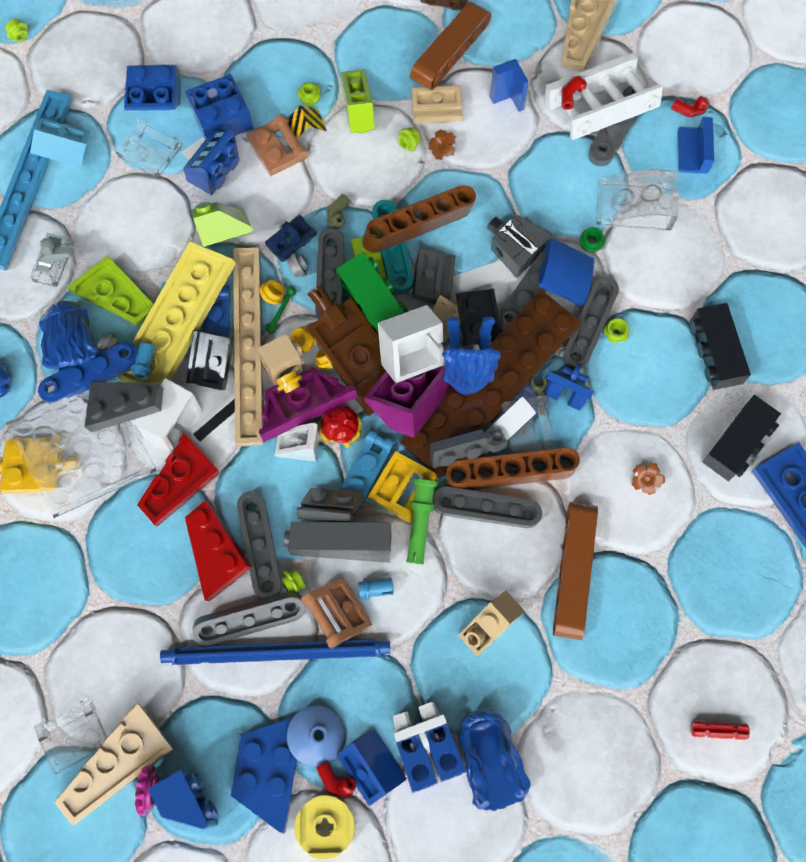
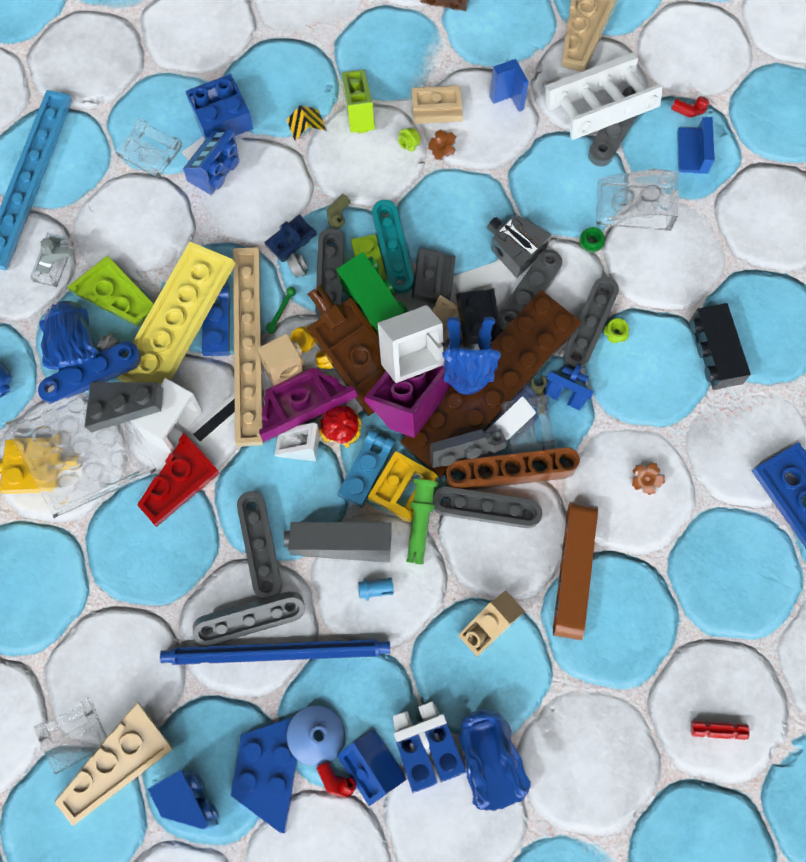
lime plate [5,19,29,42] -> none
medium azure hinge [30,117,89,167] -> none
blue slope [124,65,181,111] -> none
dark azure pin [130,343,156,379] -> none
dark pink gear [134,765,159,816] -> none
red wing [185,500,252,601] -> none
plate [186,330,234,391] -> none
slope [191,202,253,247] -> none
nougat plate [246,114,309,177] -> none
yellow plate [259,280,285,305] -> none
yellow plate [276,371,302,394] -> none
lime plate [281,568,305,594] -> none
light yellow plate [294,795,355,859] -> none
dark grey plate [296,487,363,522] -> none
lime plate [297,82,321,106] -> none
nougat plate [301,577,373,649] -> none
dark orange beam [362,185,476,253] -> none
dark orange beam [410,2,492,90] -> none
blue slope [539,238,594,307] -> none
red arm [561,76,587,110] -> none
black brick [702,394,781,482] -> none

